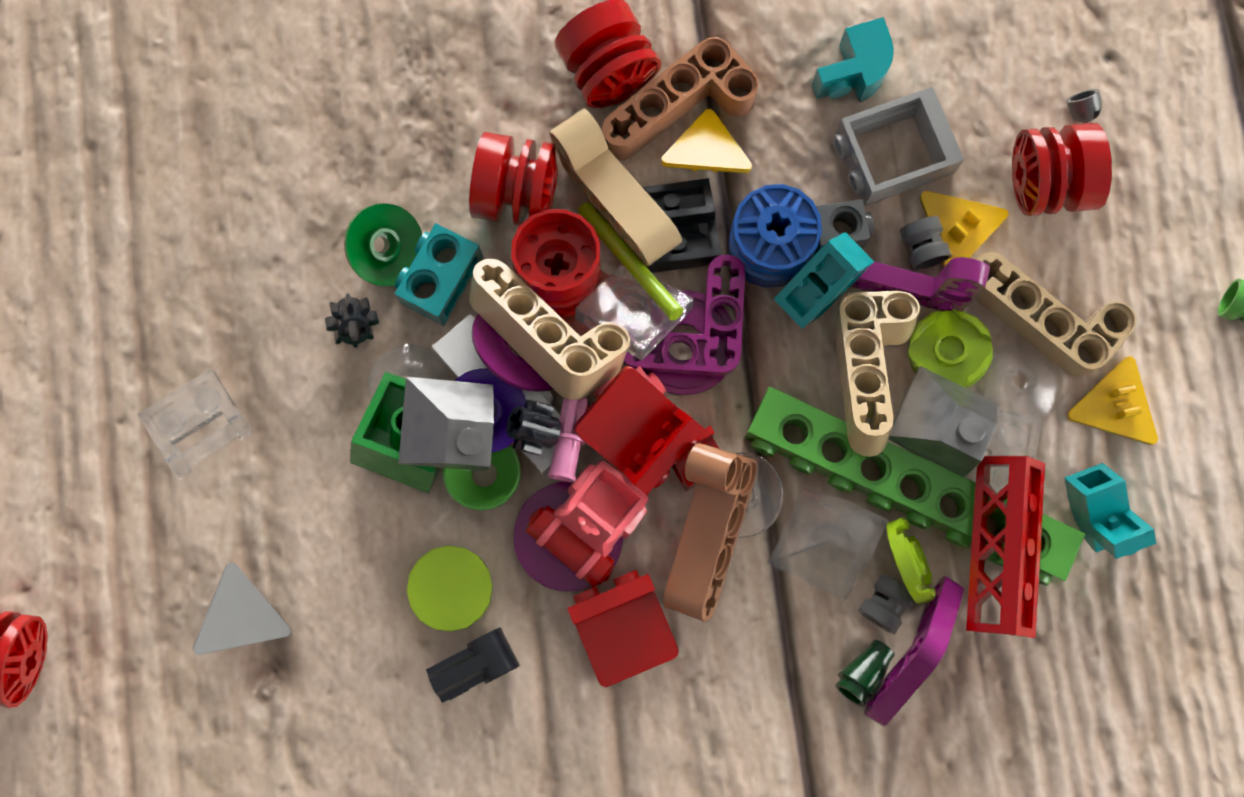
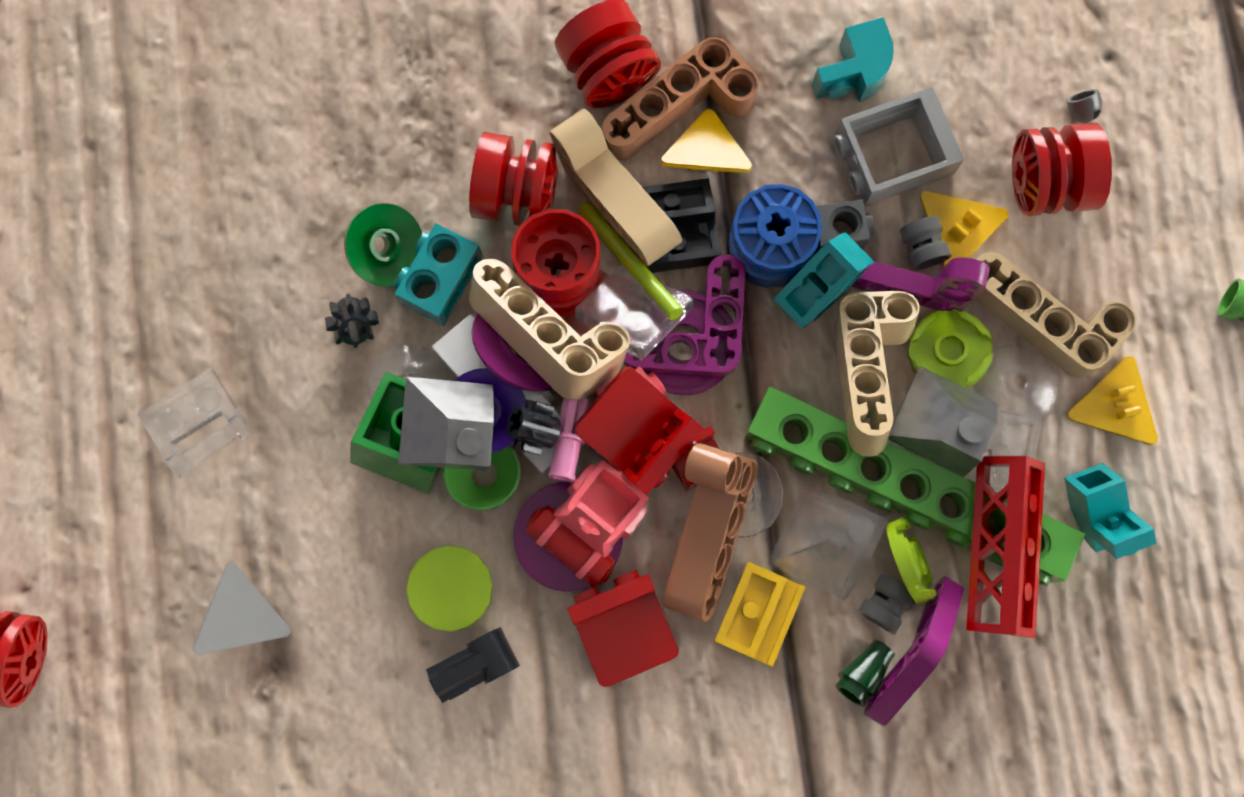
none -> yellow plate [714,562,806,667]

